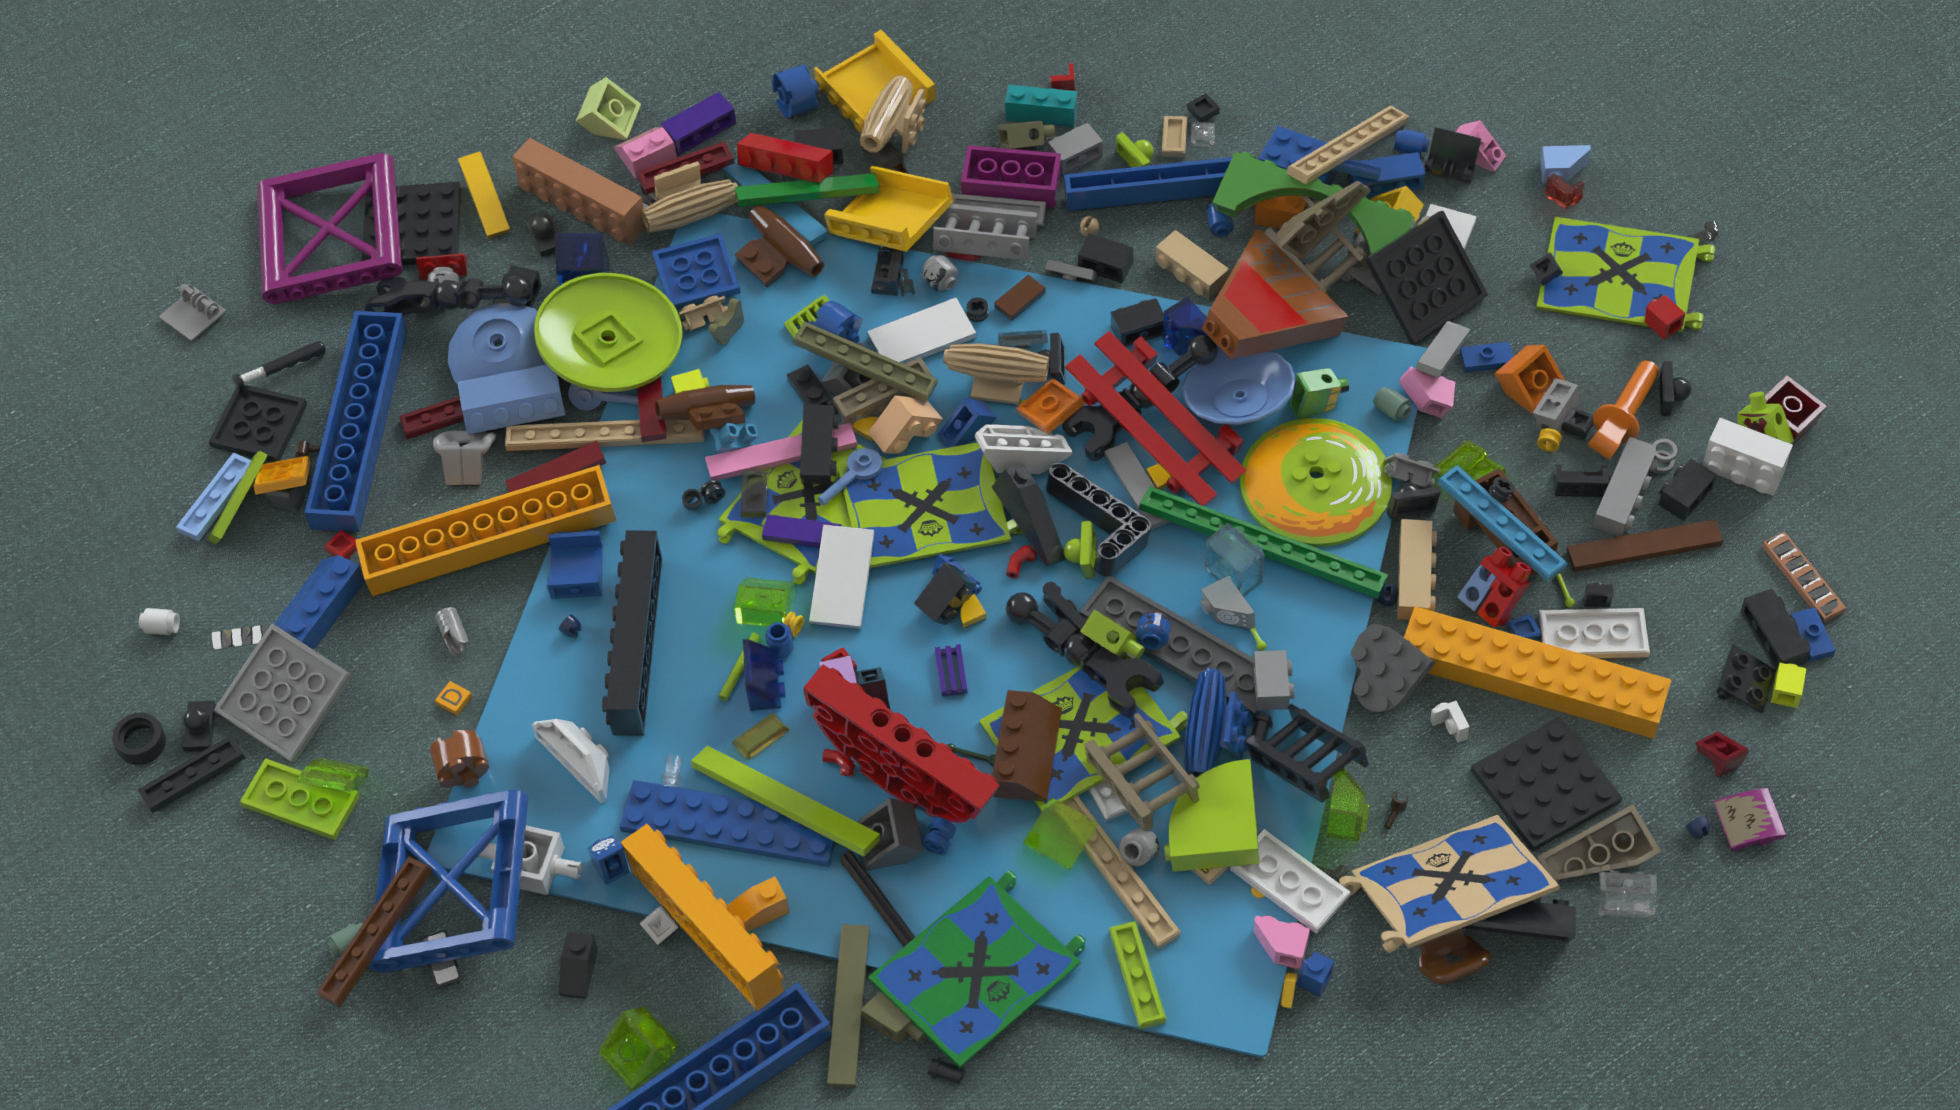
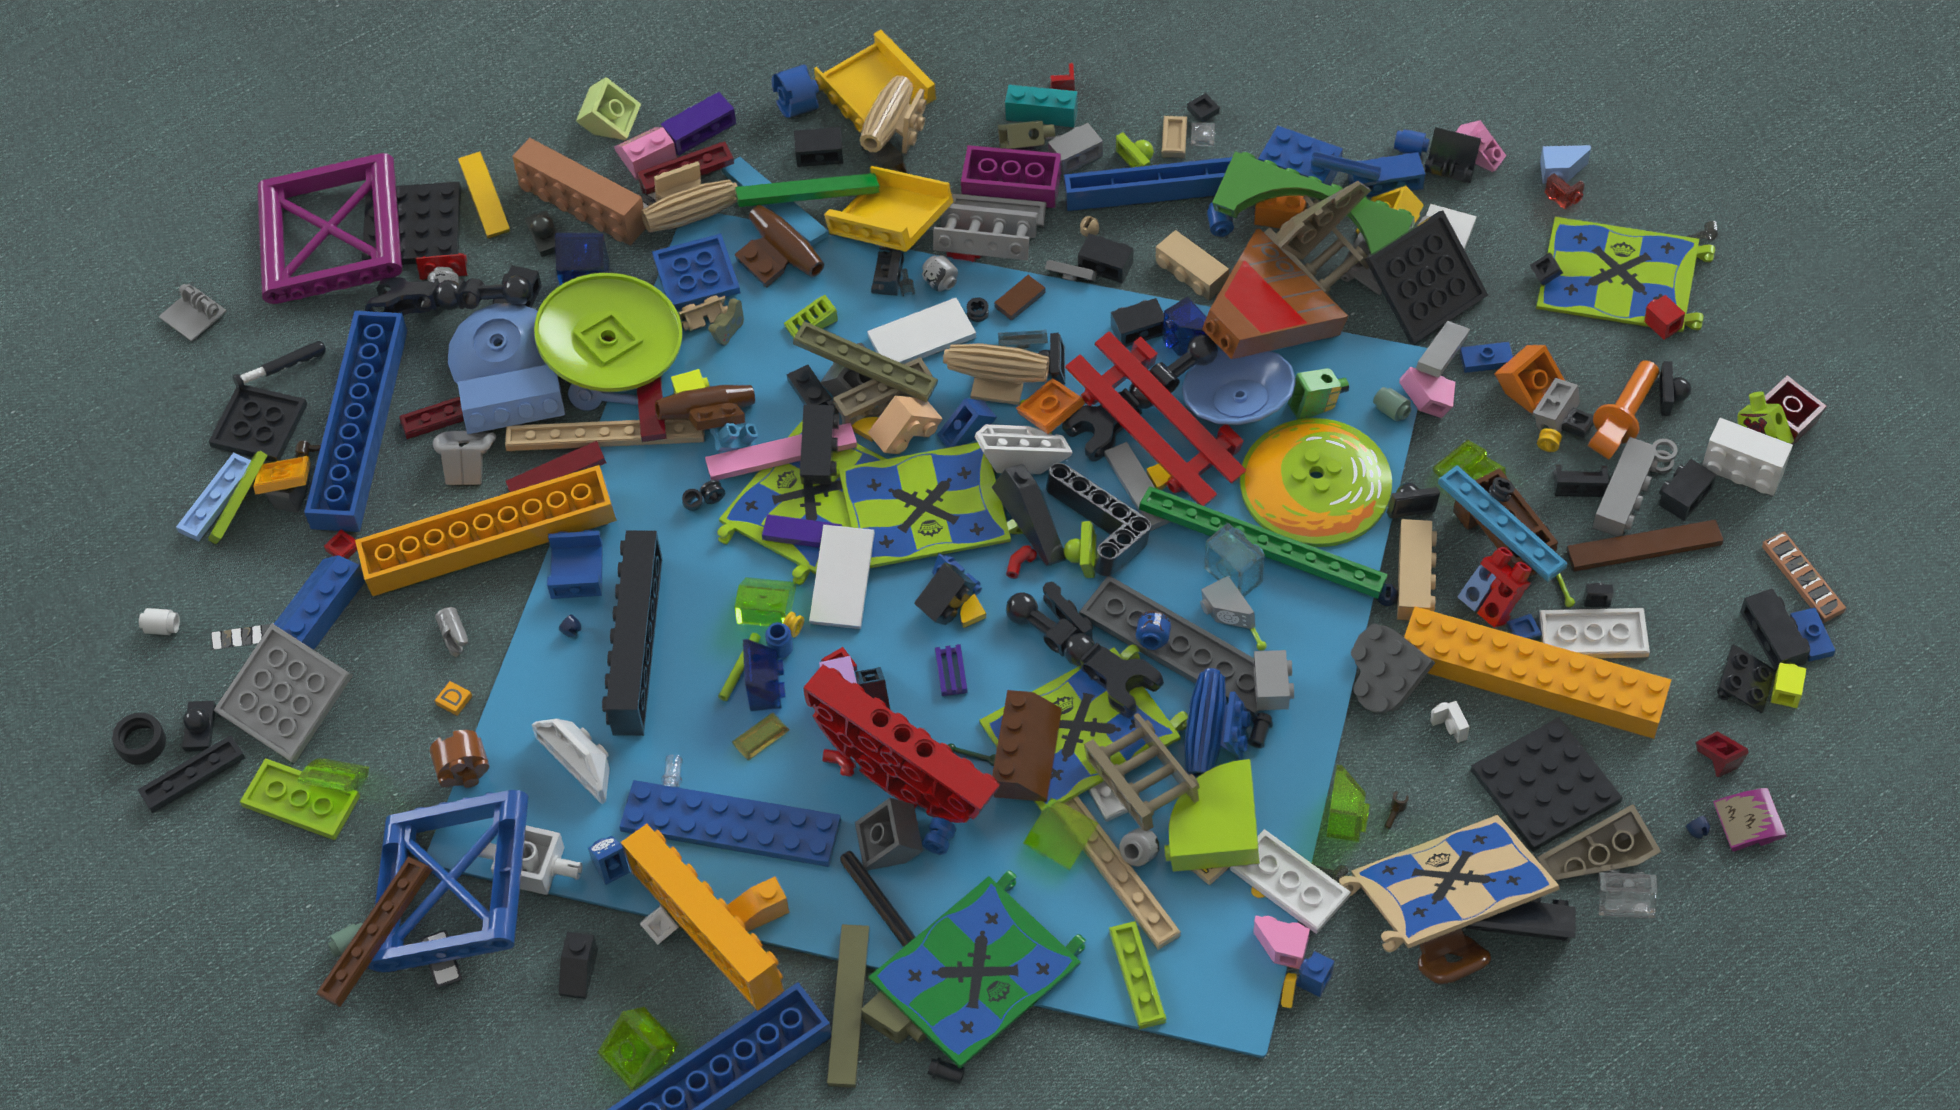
lime tile [691,746,880,856] -> none
red brick [737,133,833,183] -> none
clear smoke plate [741,471,769,518] -> none
blue brick [810,300,862,344] -> none
medium blue piece [818,448,882,505] -> none
lime torso [1080,609,1145,659] -> none
black fence [1245,704,1369,803] -> none
tan tile [1287,106,1409,184] -> none
light grey hinge [1384,453,1440,489] -> none

